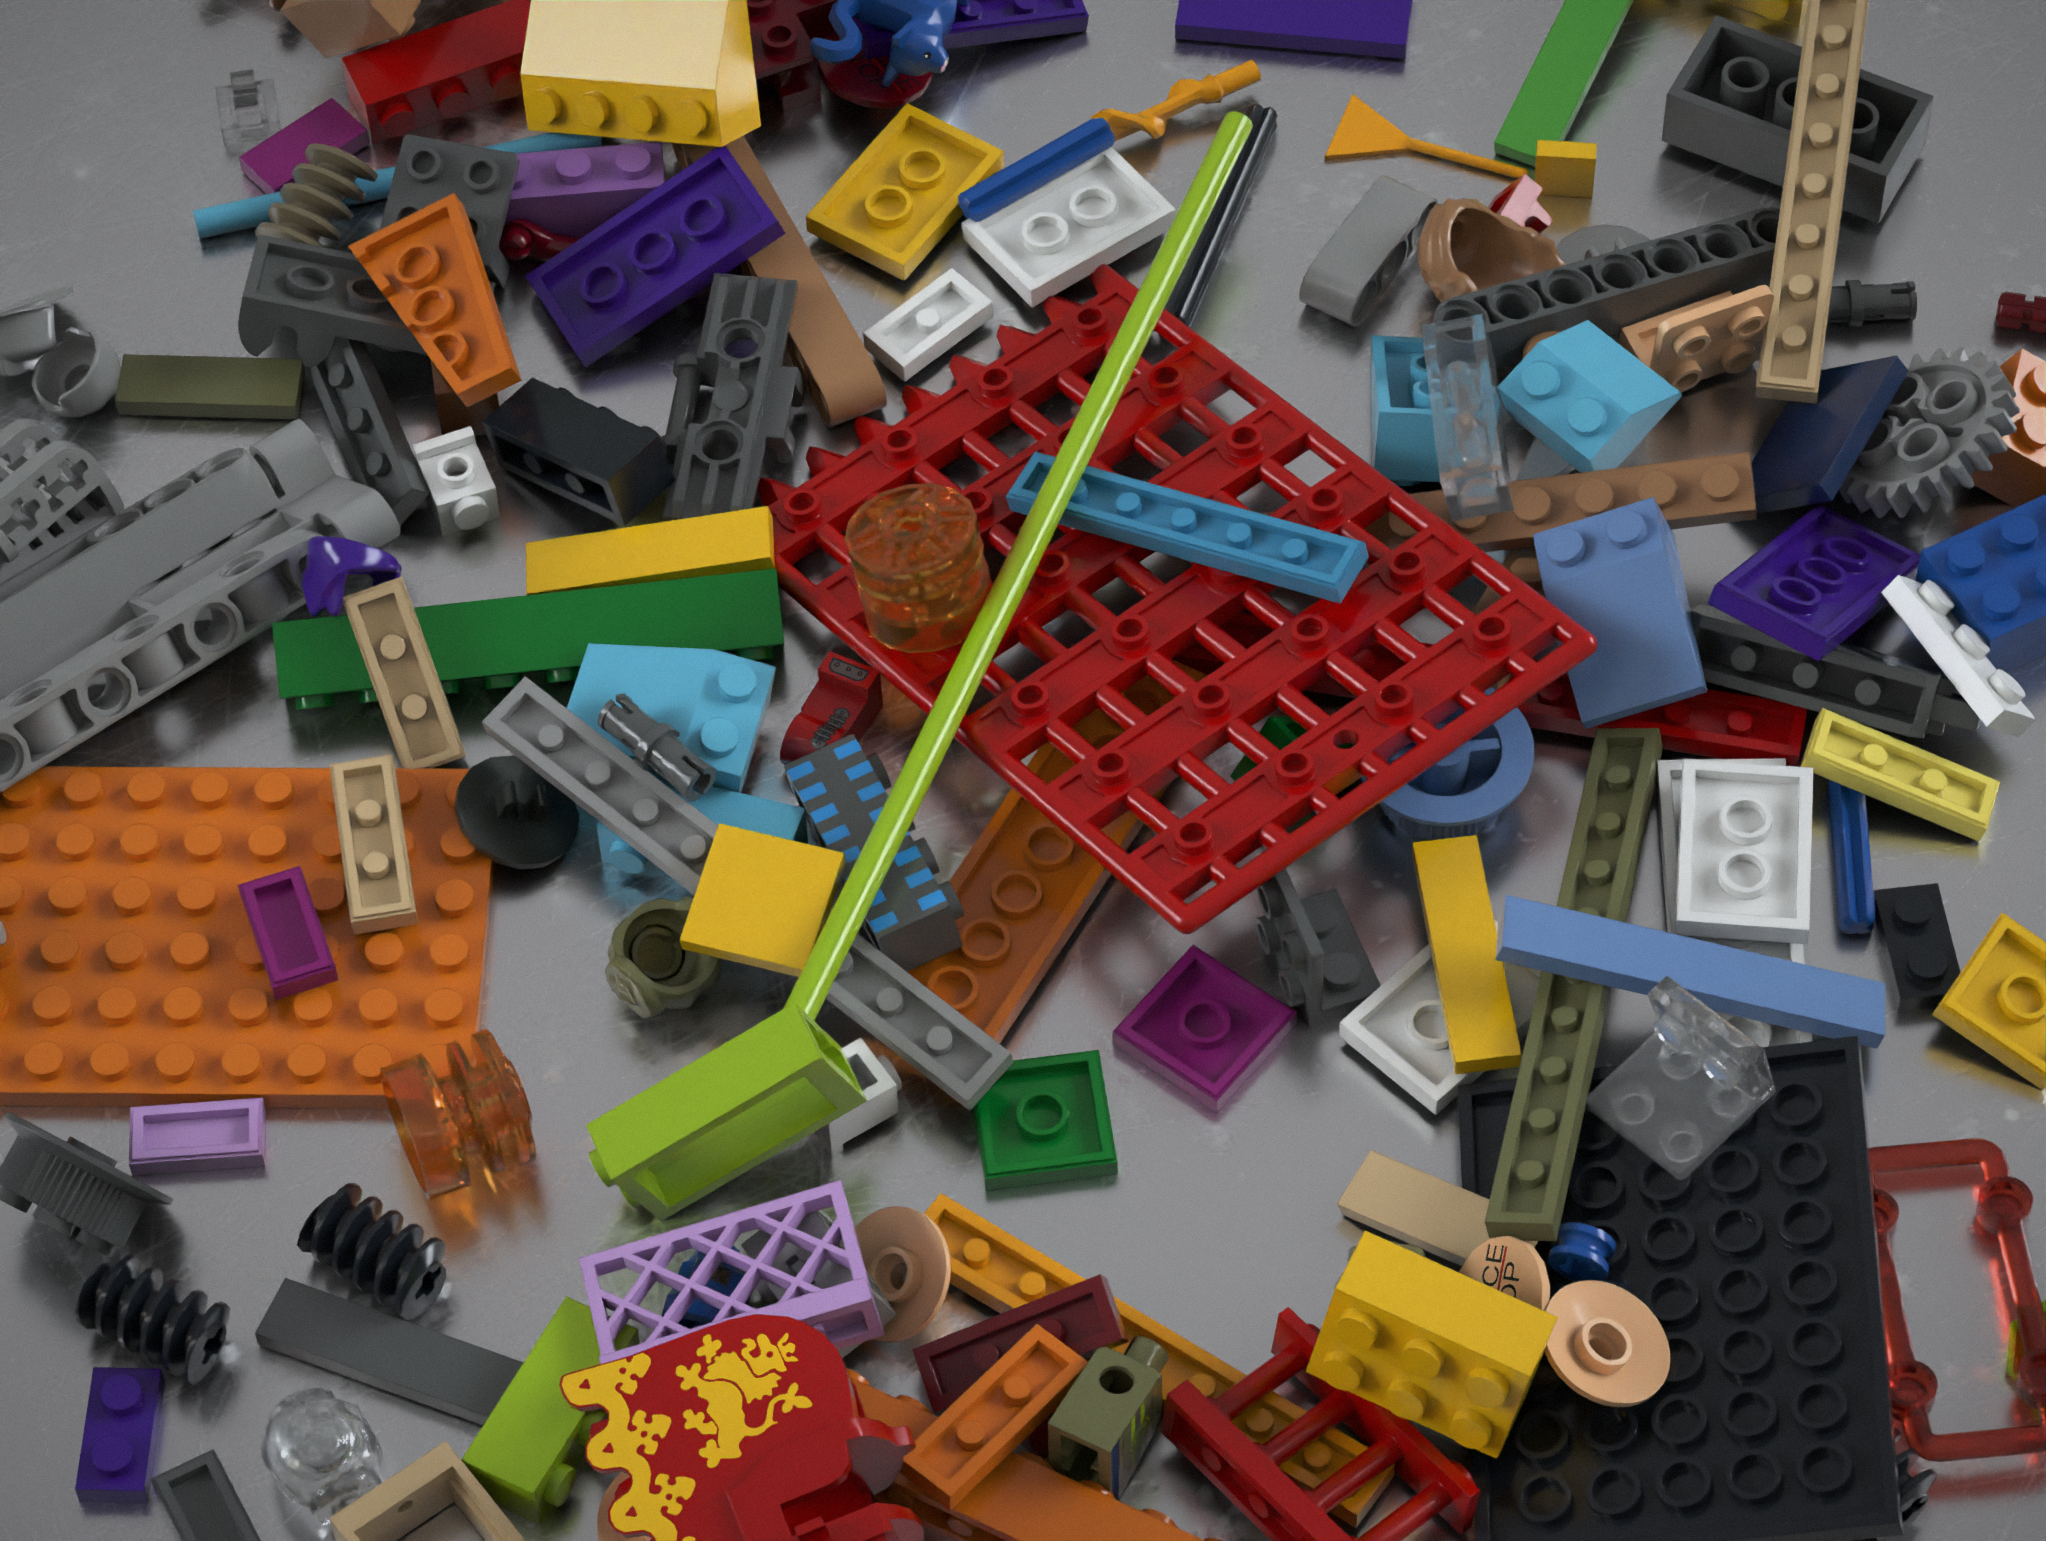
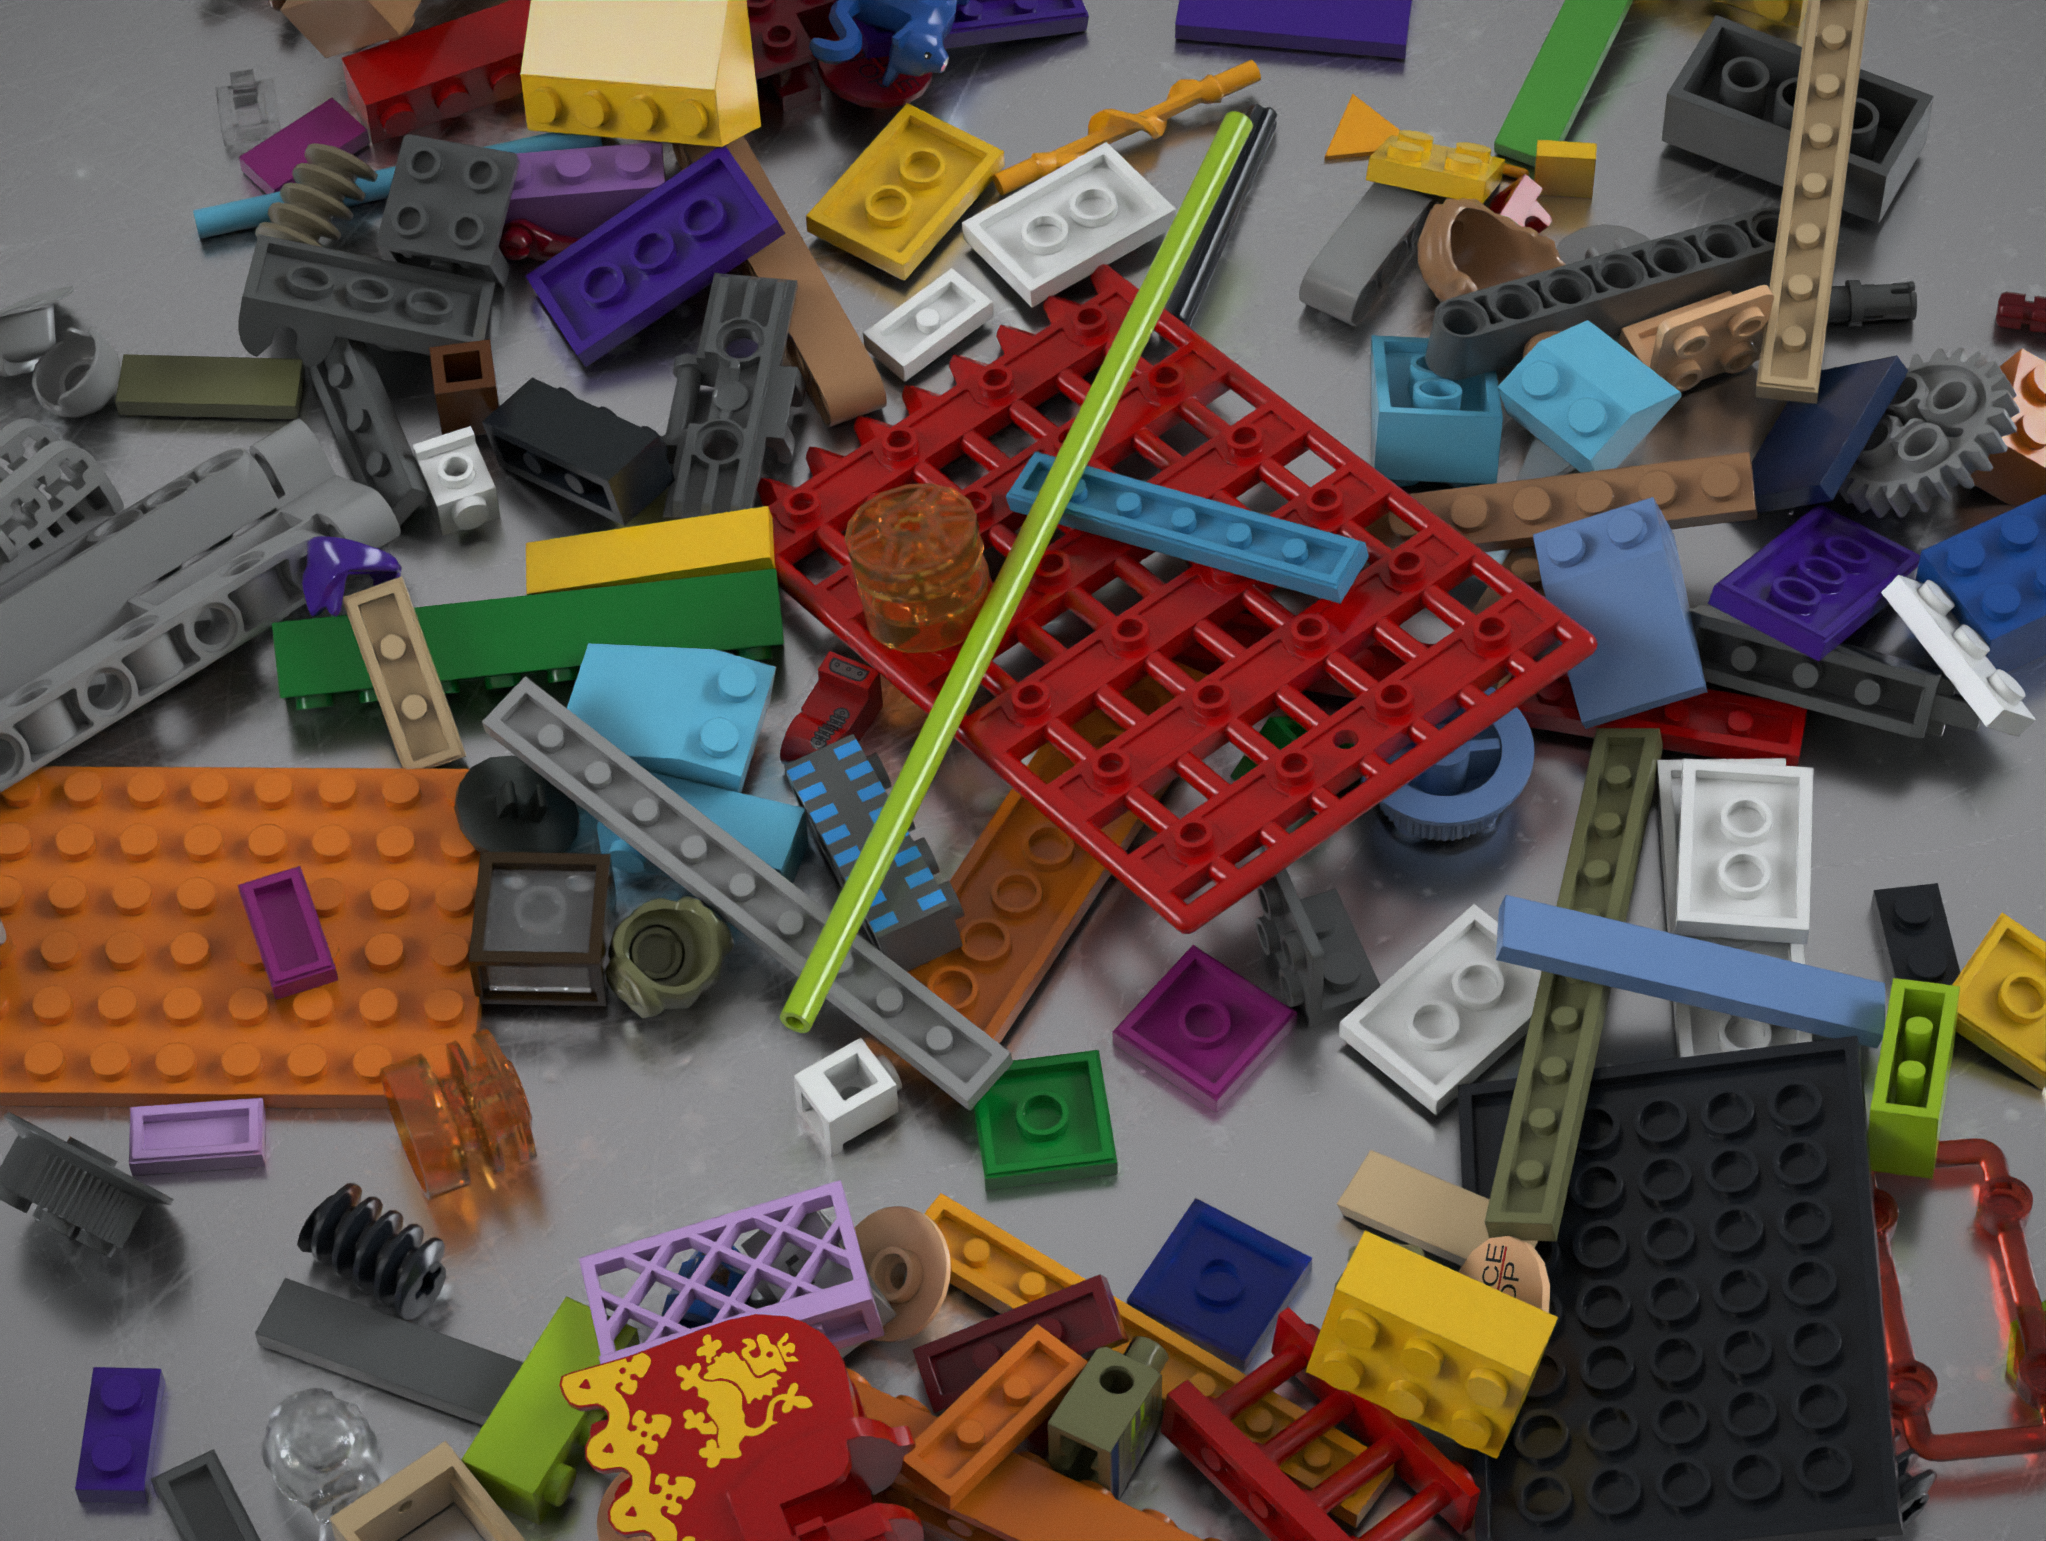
black piece [75,1255,230,1385] -> none
tan tile [329,754,418,935] -> none
orange wing [348,193,522,407] -> none
lime window [586,1002,867,1221] -> none
dark grey pin [598,693,717,802] -> none
yellow tile [679,823,846,977] -> none
blue axle [958,118,1115,222] -> none
yellow tile [1412,835,1522,1074] -> none
clear brick [1421,314,1514,521] -> none
light nougat dish [1544,1280,1670,1407] -> none
blue bush [1548,1222,1616,1281] -> none
clear bracket [1586,976,1776,1180] -> none
light yellow tile [1801,708,2000,842] -> none
blue axle [1827,779,1875,935] -> none
none -> piece [469,851,617,1006]
none -> clear blue tile [1127,1198,1312,1372]
none -> yellow plate [1365,130,1505,204]
none -> lime brick [1868,978,1960,1179]

